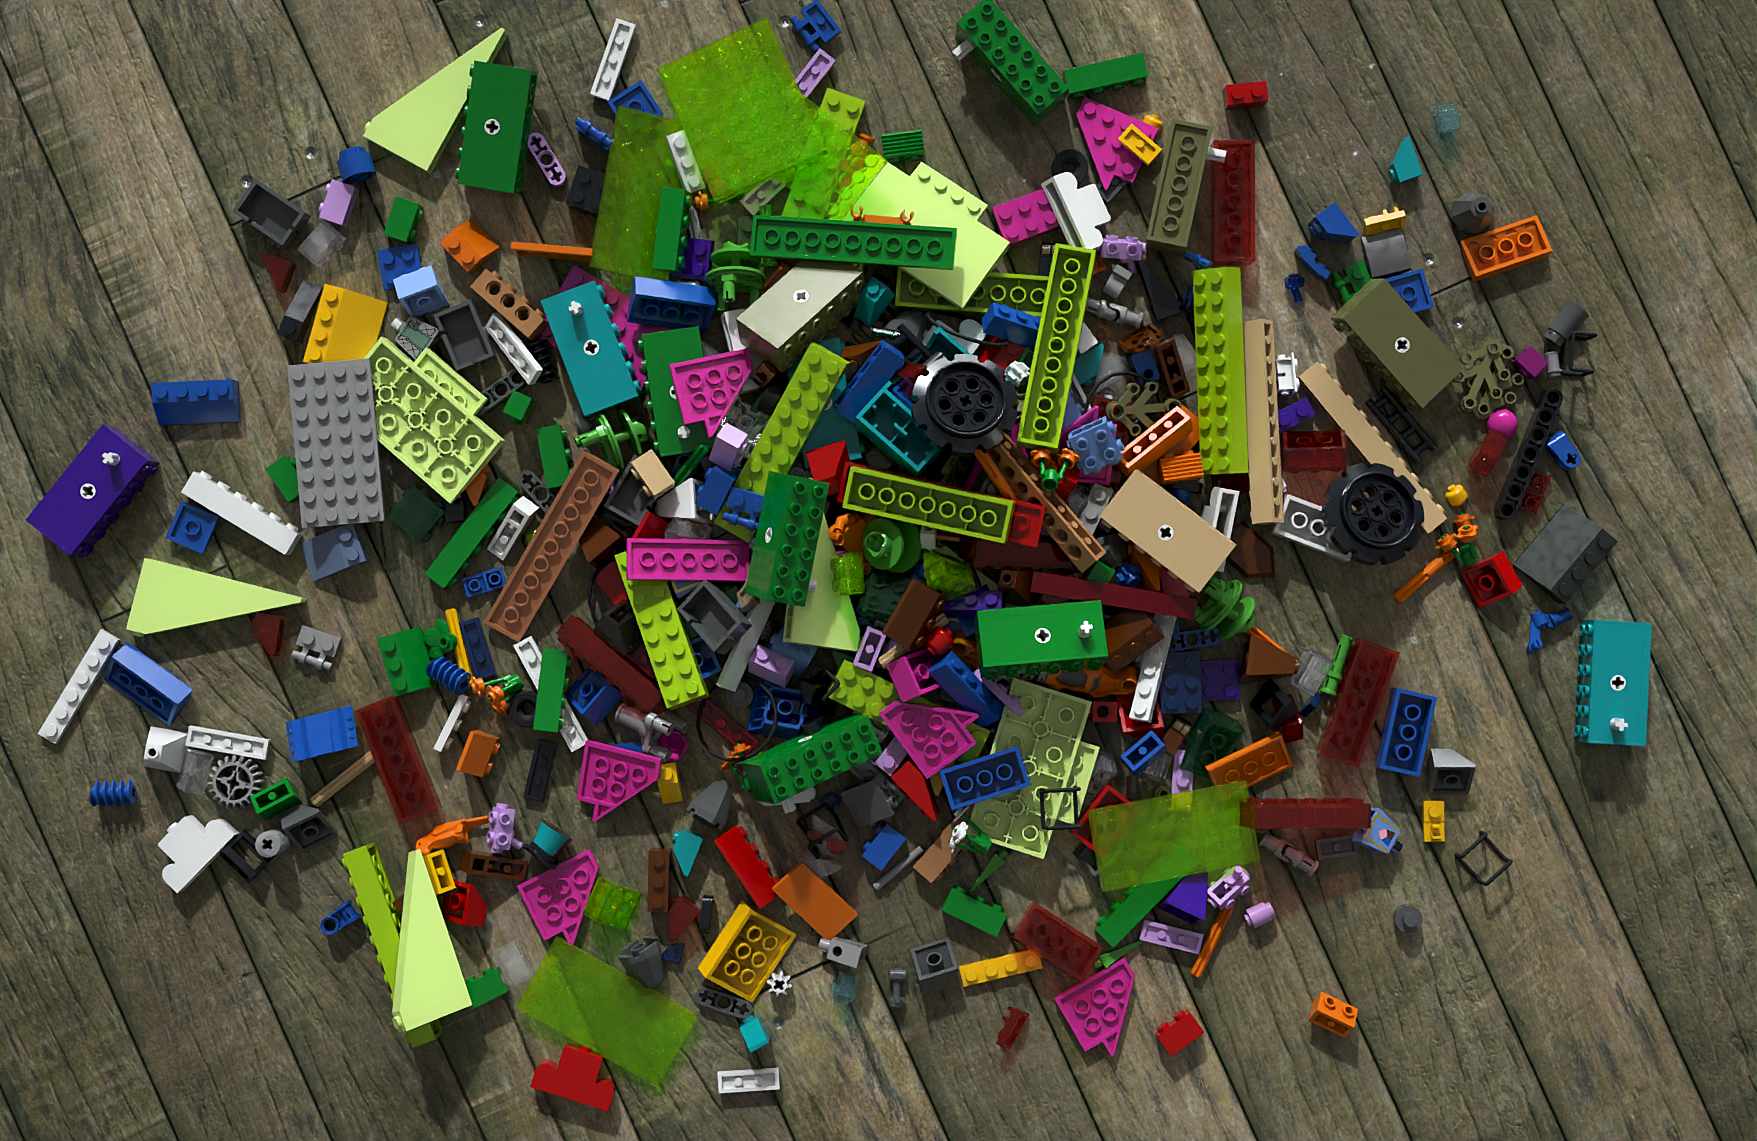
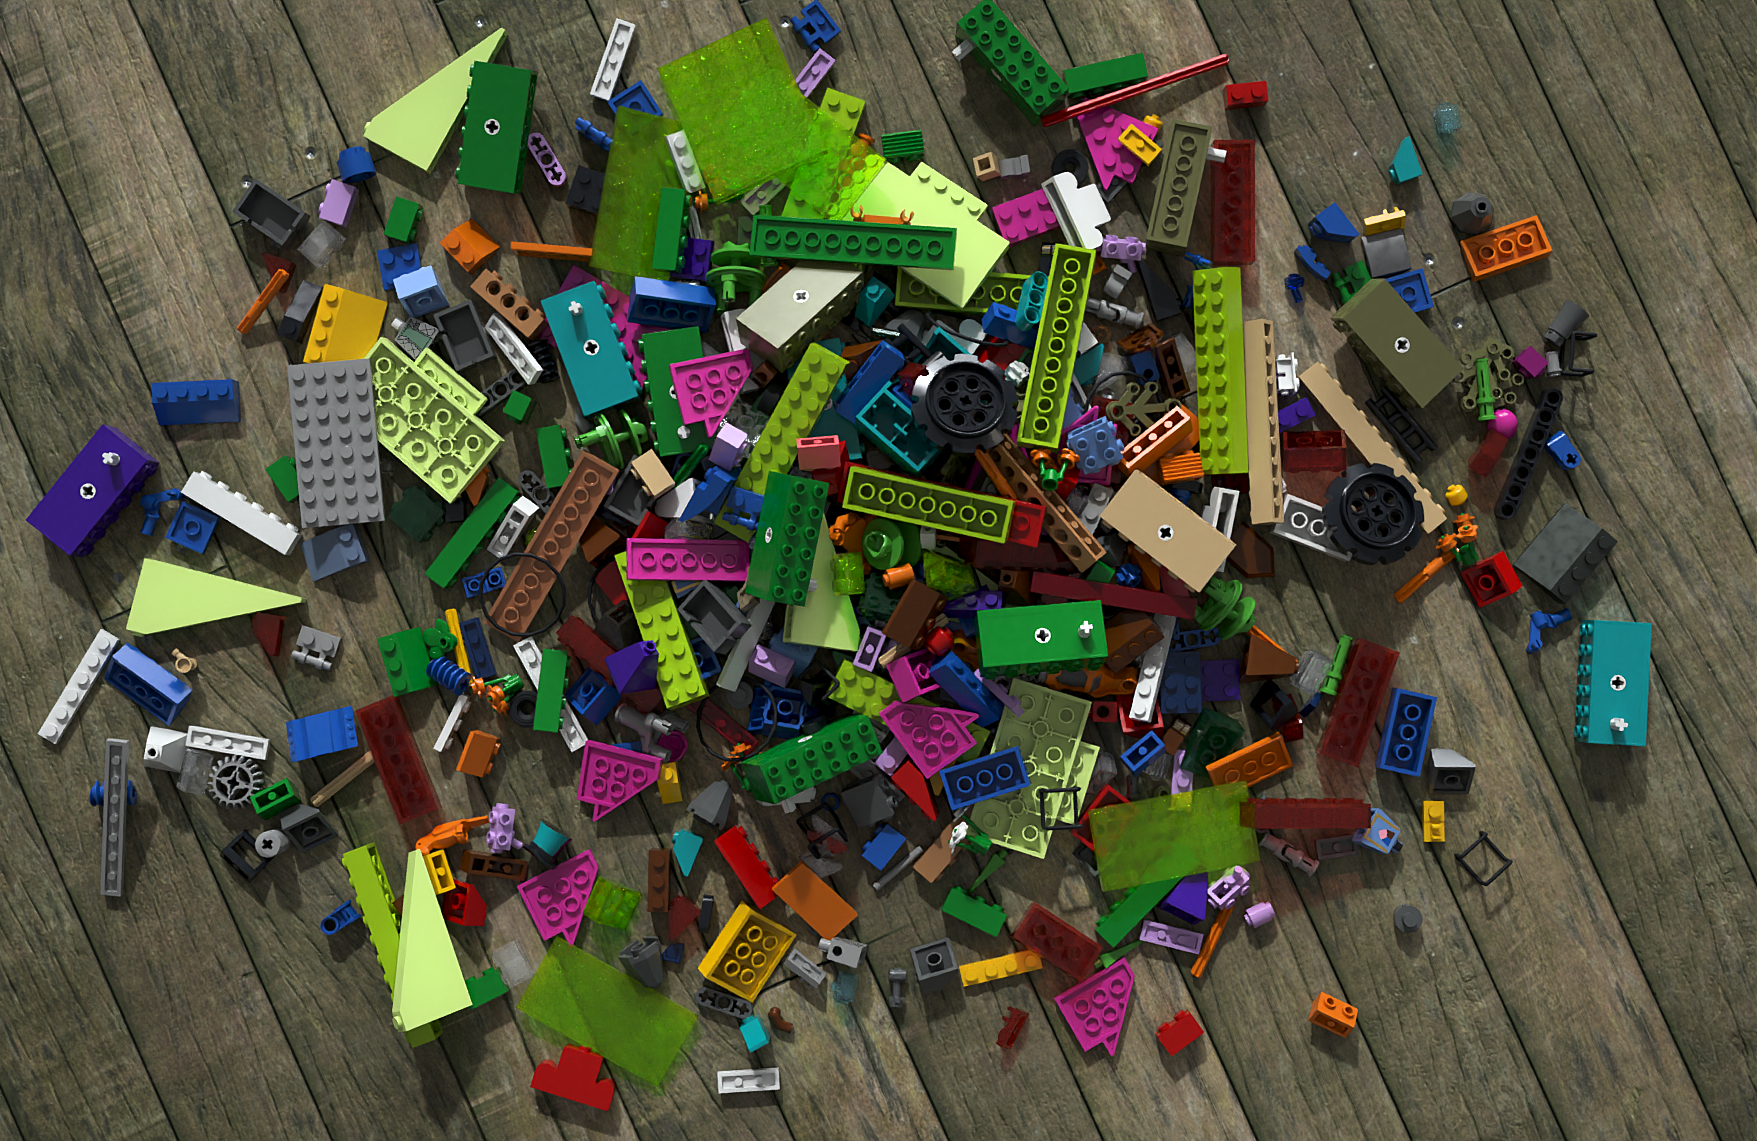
white brick [158,815,240,894] -> none
black tile [523,738,558,802] -> none
white gear [767,970,792,997] -> none
clear red slope [1519,469,1551,515] -> none
none -> light grey plate [100,738,129,897]
none -> blue pin [140,488,186,536]
none -> tan piece [171,648,198,673]
none -> orange axle [237,269,289,334]
none -> black piece [479,552,566,637]
none -> dark purple slope [604,640,659,694]
none -> blue slope [678,469,733,522]
none -> reddish brown arm [768,1007,793,1034]
none -> light grey plate [784,948,826,990]
none -> coral brick [796,435,841,471]
none -> orange brick [882,563,915,590]
none -> tan plate [973,152,1001,182]
none -> light grey leg [999,154,1030,179]
none -> teal beam [1015,271,1048,331]
none -> red axle [1041,54,1229,127]
none -> bright green pin [1475,358,1497,421]

